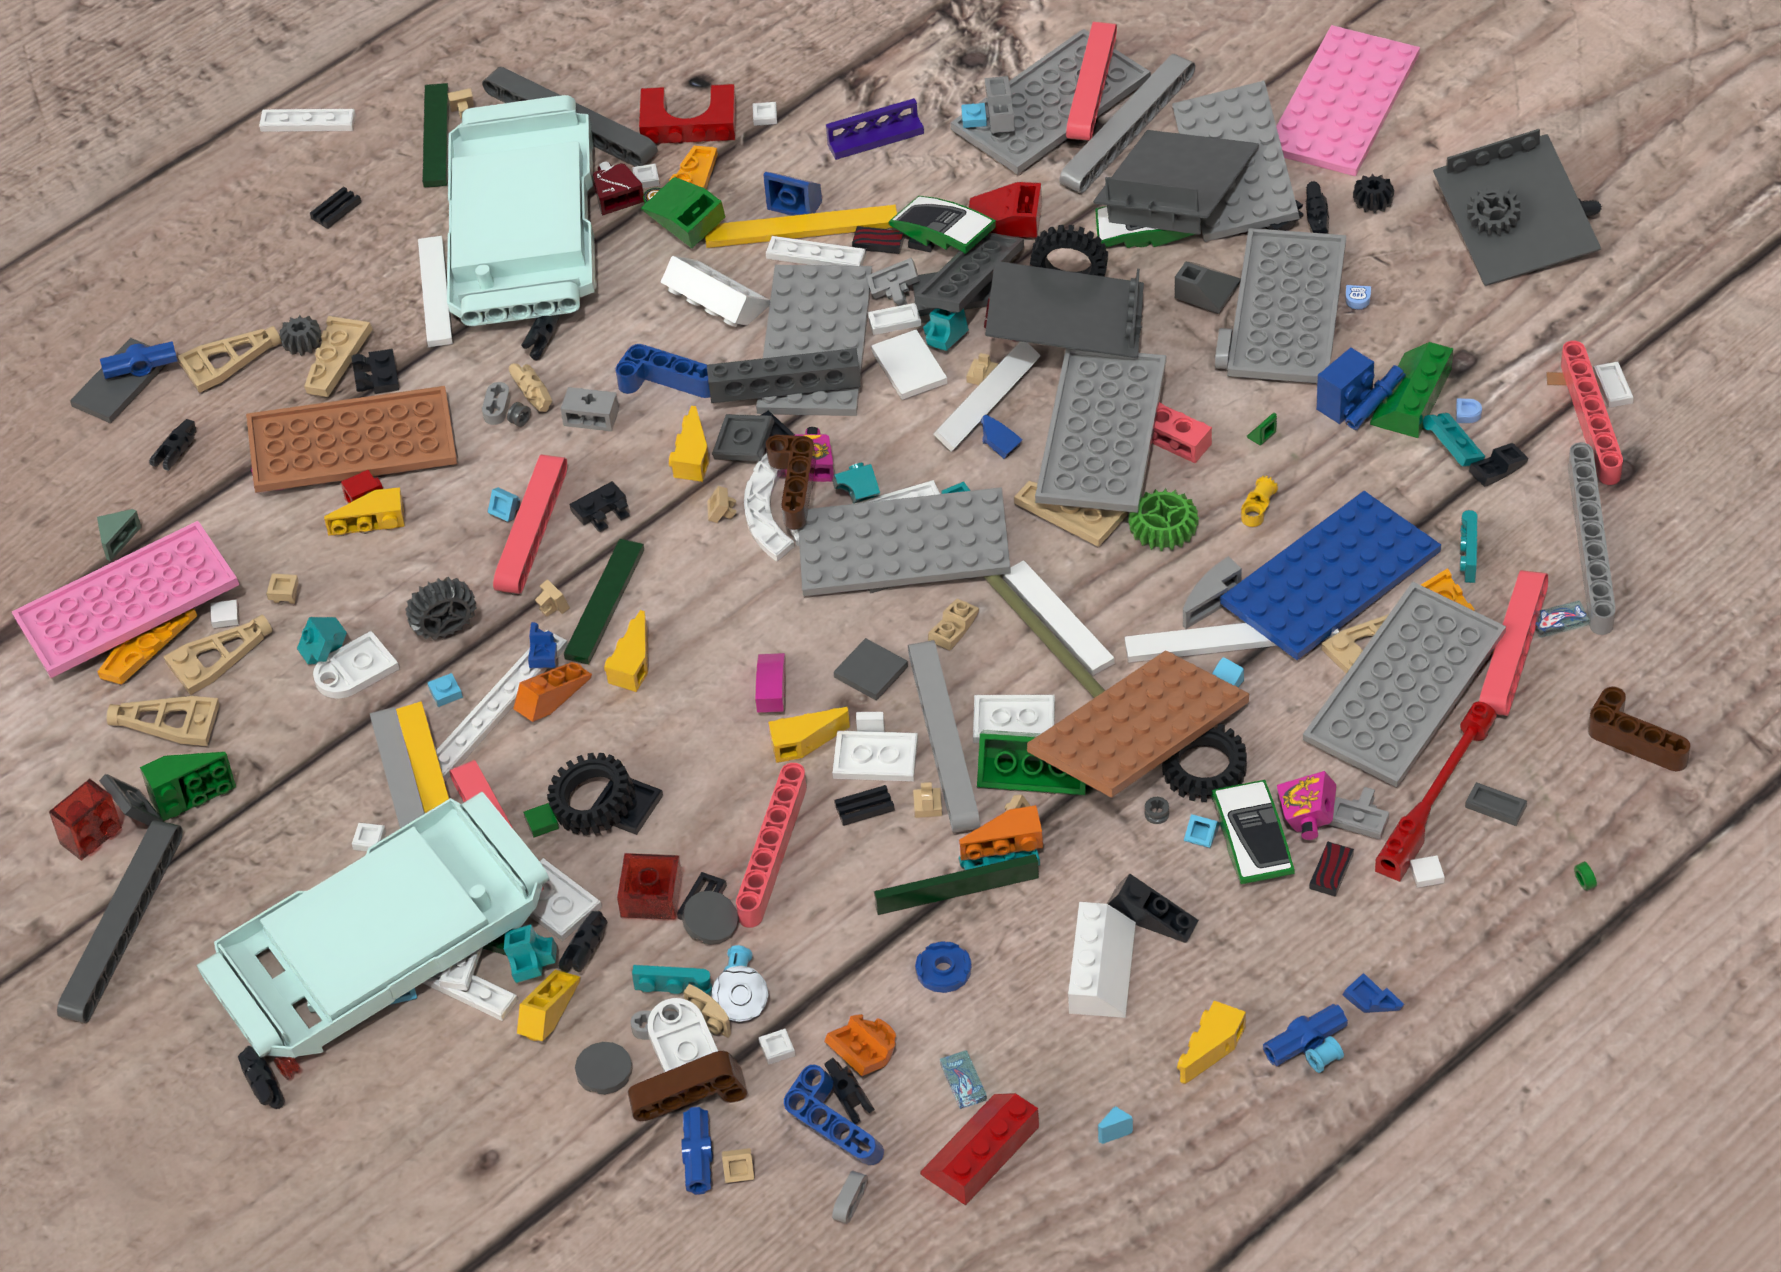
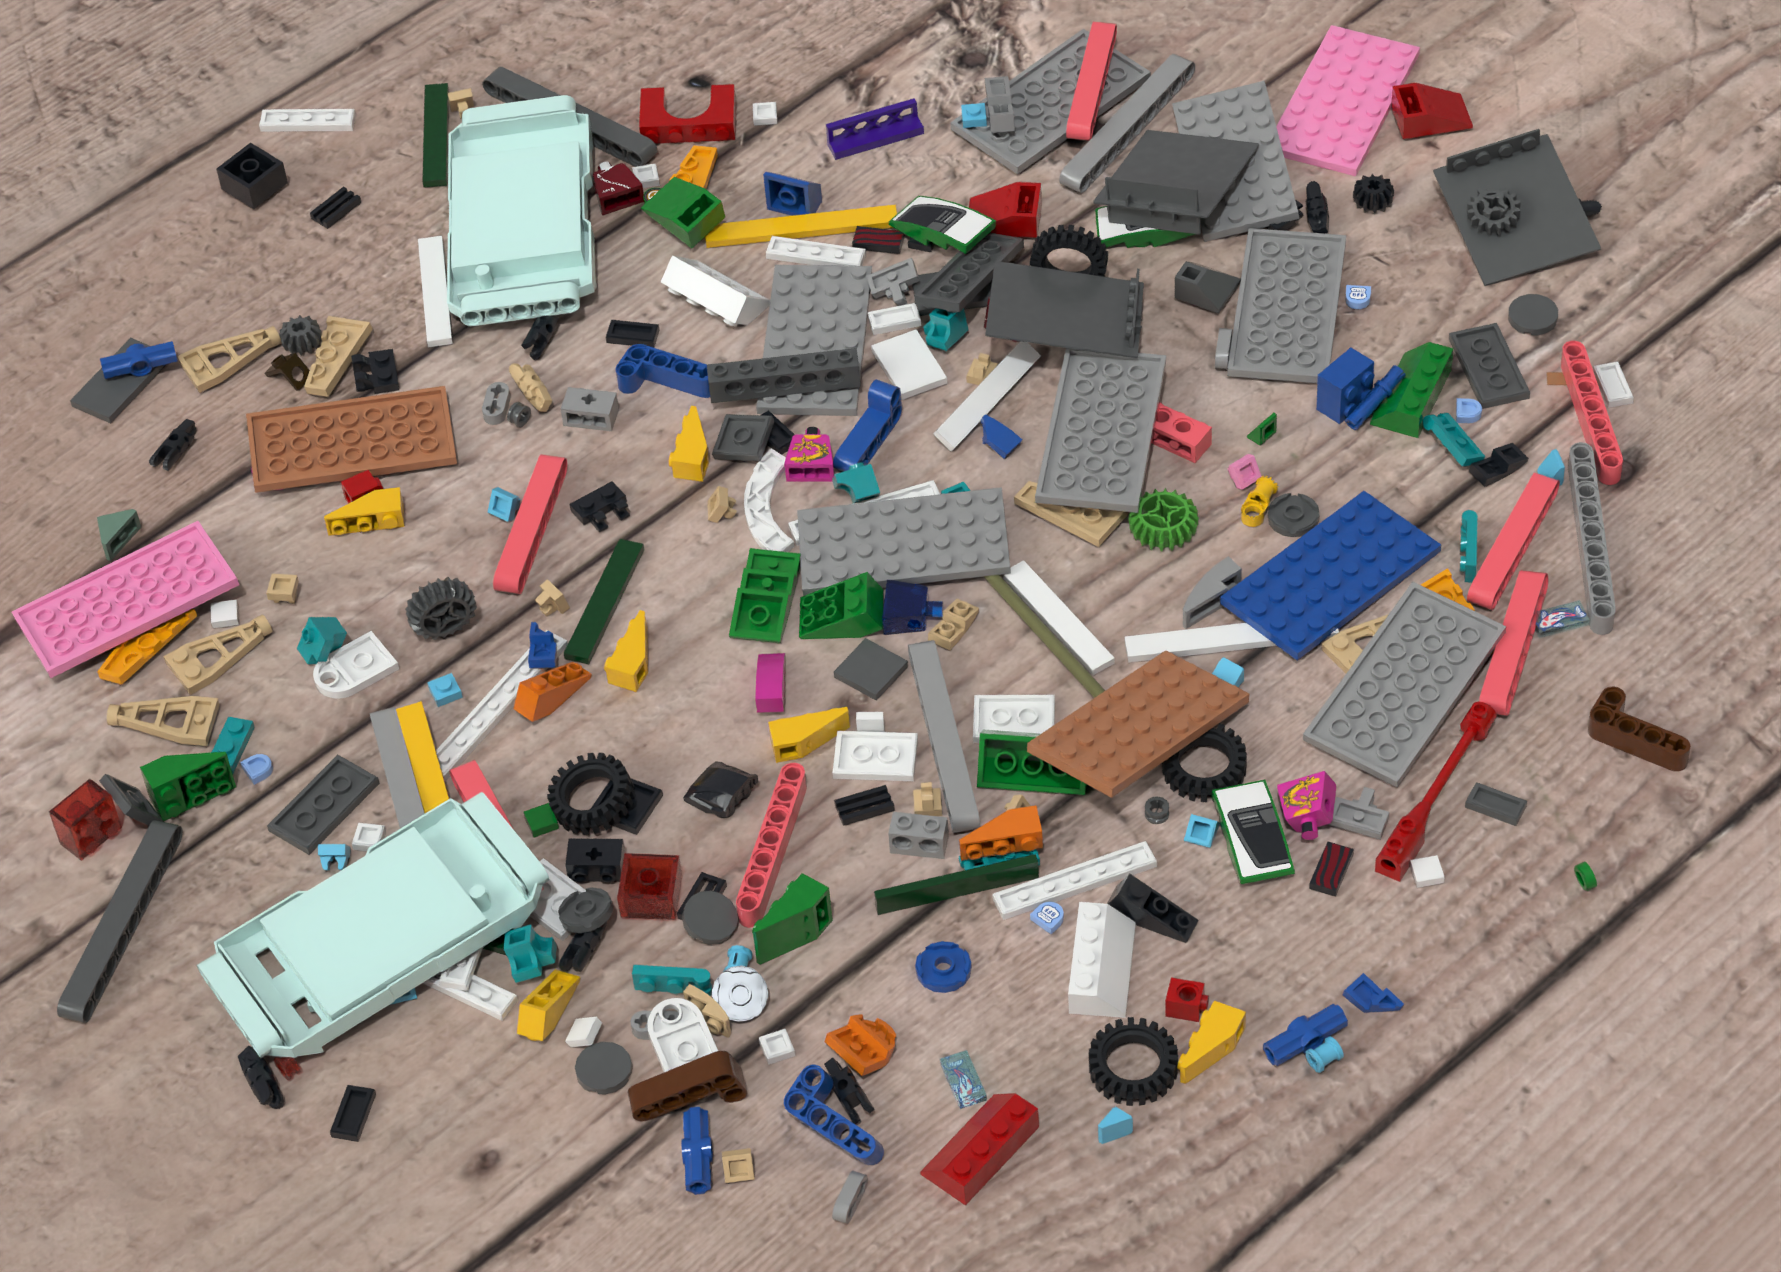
reddish brown beam [766,435,816,530] -> none
none -> teal plate [212,716,255,774]
none -> black brick [216,142,288,209]
none -> light blue tile [240,754,273,785]
none -> dark brown bracket [264,353,310,391]
none -> dark grey tile [267,754,380,855]
none -> medium azure tile [318,844,351,871]
none -> black tile [330,1085,376,1142]
none -> dark grey tile [558,887,614,933]
none -> black brick [565,838,626,883]
none -> white tile [565,1017,602,1047]
none -> black tile [606,320,660,348]
none -> black slope [683,761,759,818]
none -> green slope [729,548,801,643]
none -> green slope [752,873,833,965]
none -> green slope [799,572,883,639]
none -> blue beam [833,379,902,472]
none -> clear blue torso [882,580,944,635]
none -> light grey brick [888,812,949,859]
none -> white tile [992,841,1157,920]
none -> light blue tile [1030,902,1064,934]
none -> black tyre [1088,1017,1178,1106]
none -> red brick [1165,977,1209,1022]
none -> bright pink tile [1227,454,1262,490]
none -> dark grey tile [1268,493,1320,537]
none -> red slope [1391,83,1473,139]
none -> dark grey tile [1449,323,1530,409]
none -> coral beam [1467,473,1560,610]
none -> dark grey tile [1508,294,1558,336]
none -> medium azure slope [1537,449,1565,486]

